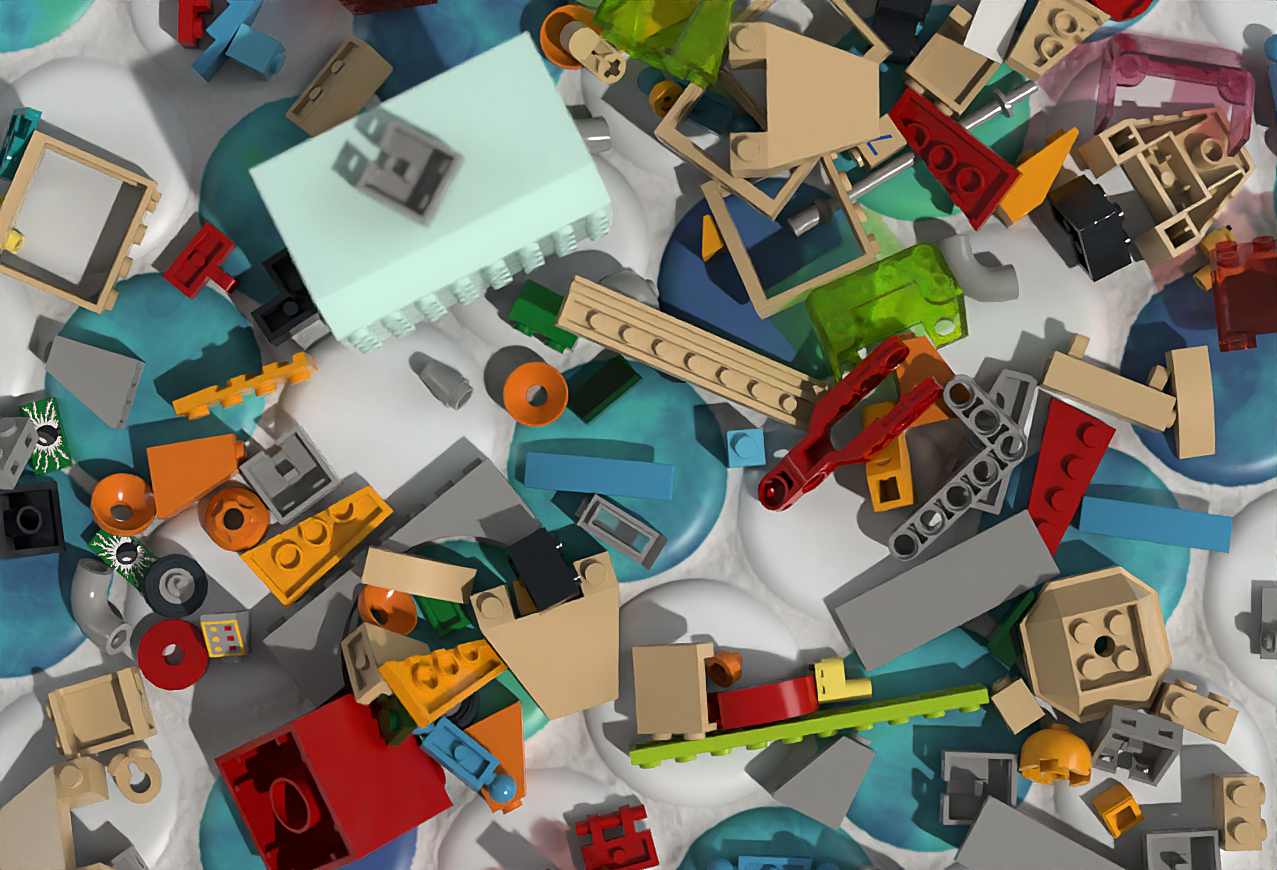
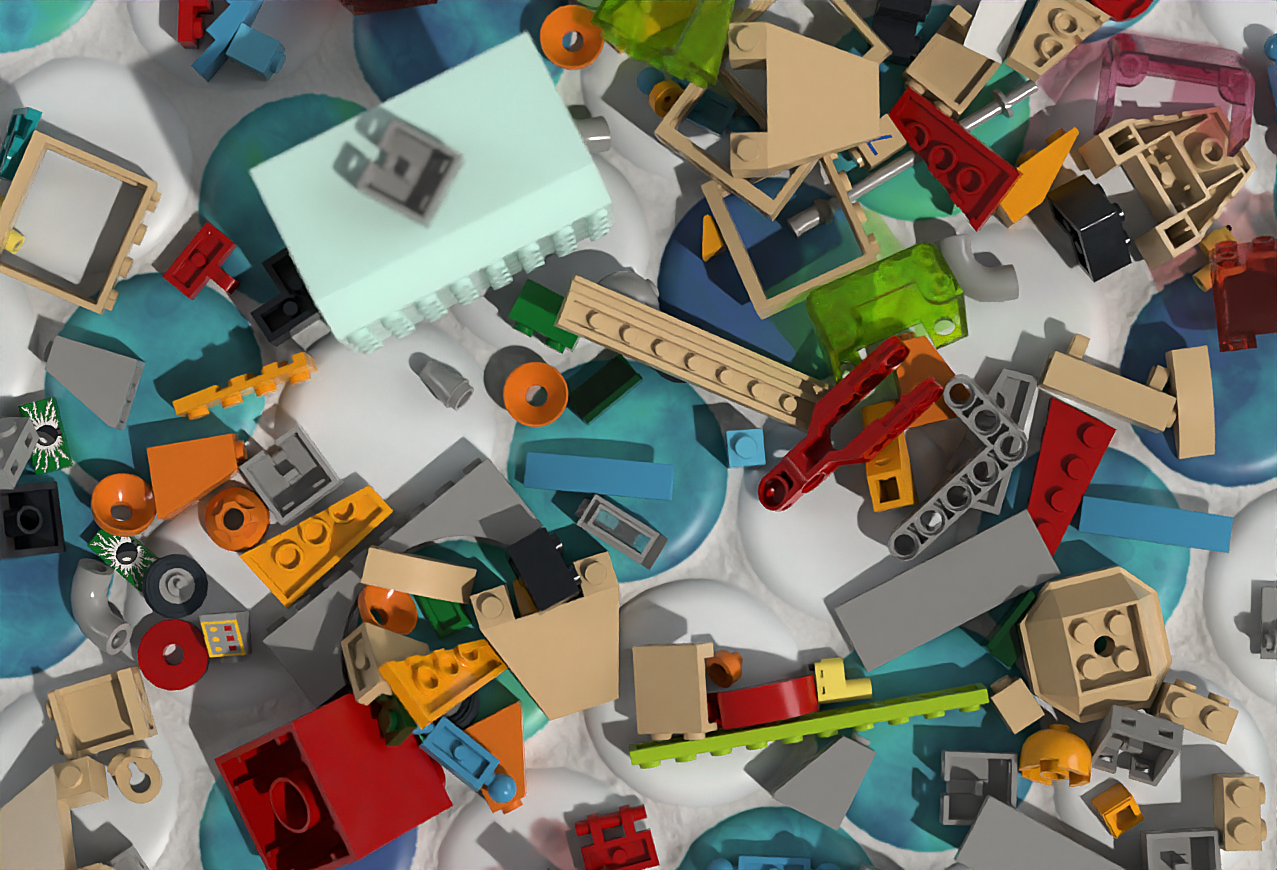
tan panel [284,34,393,138] -> none
tan piece [560,21,626,84] -> none

